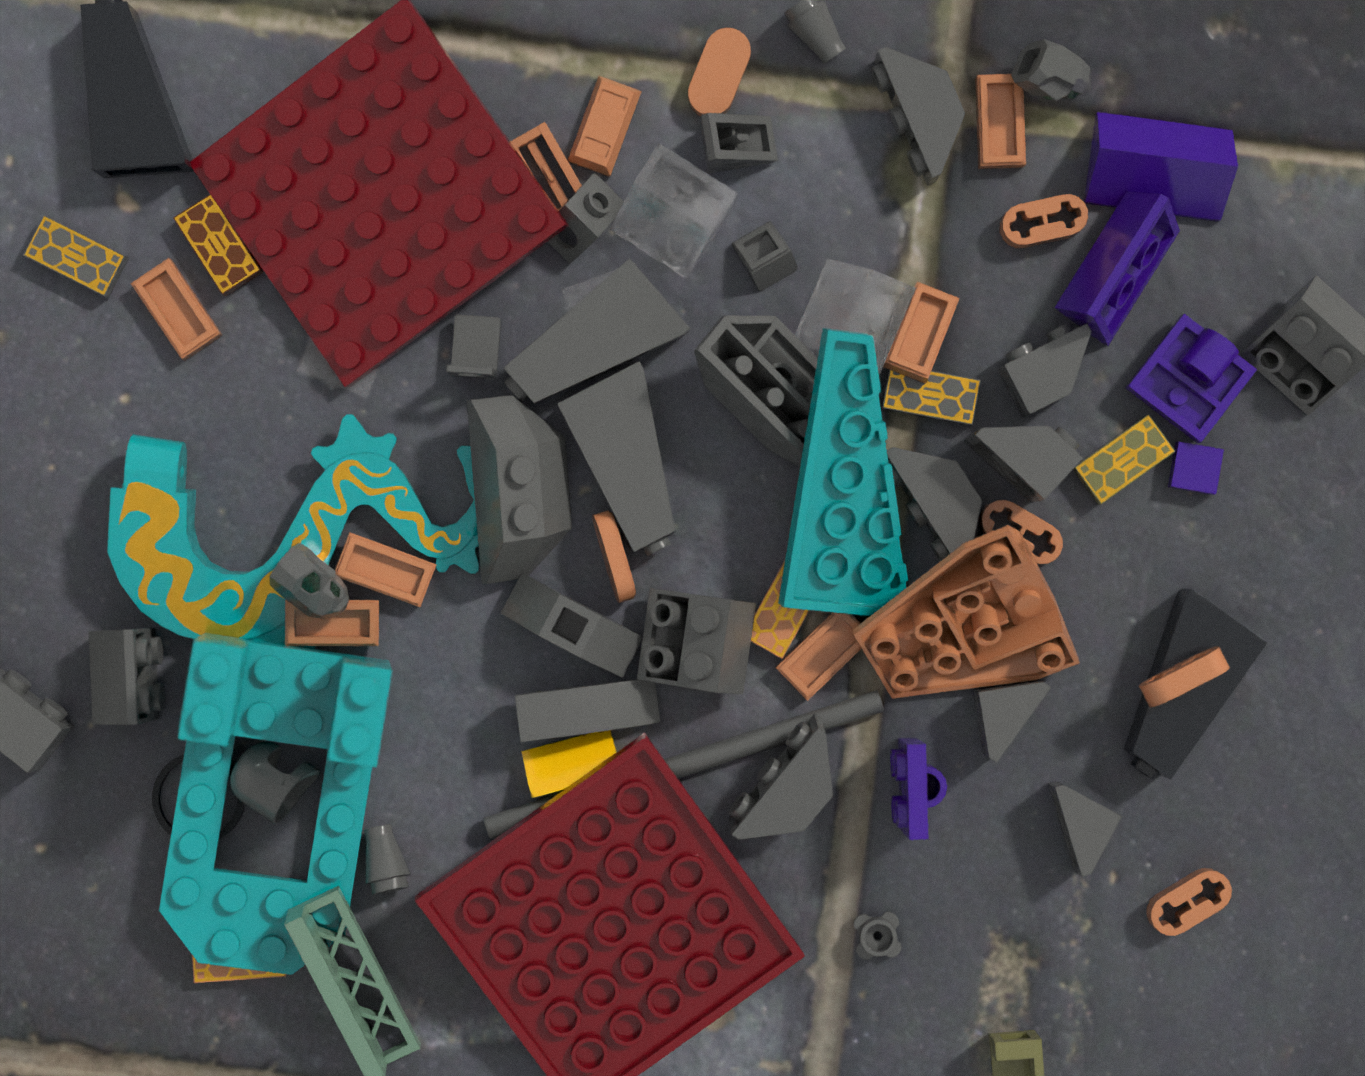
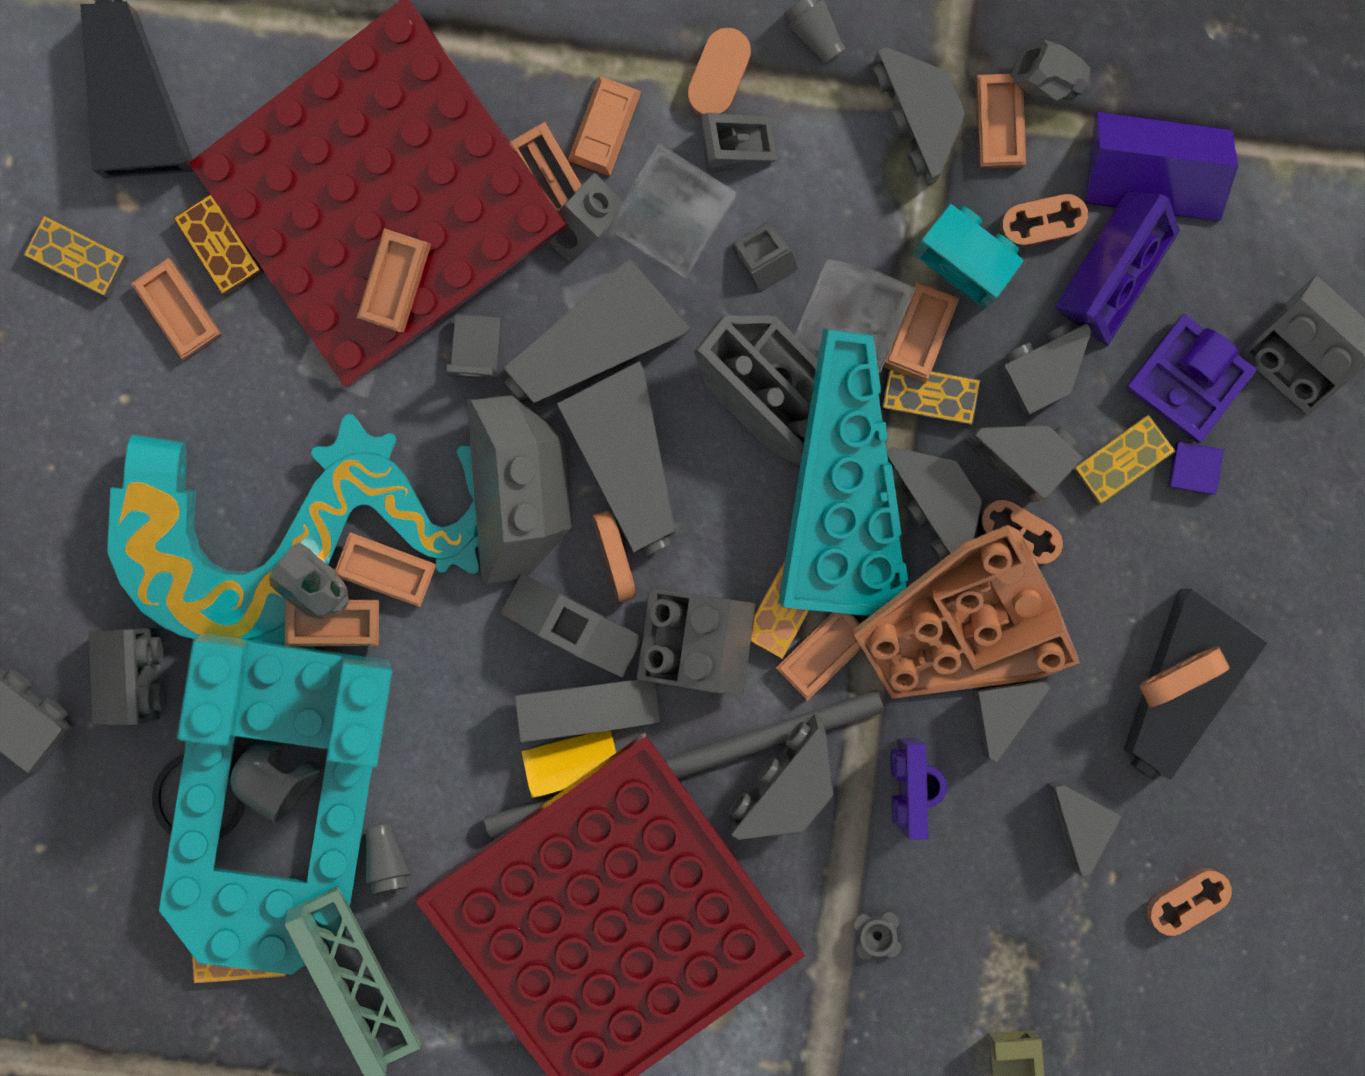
none -> nougat tile [357,228,431,333]
none -> teal slope [912,204,1024,309]

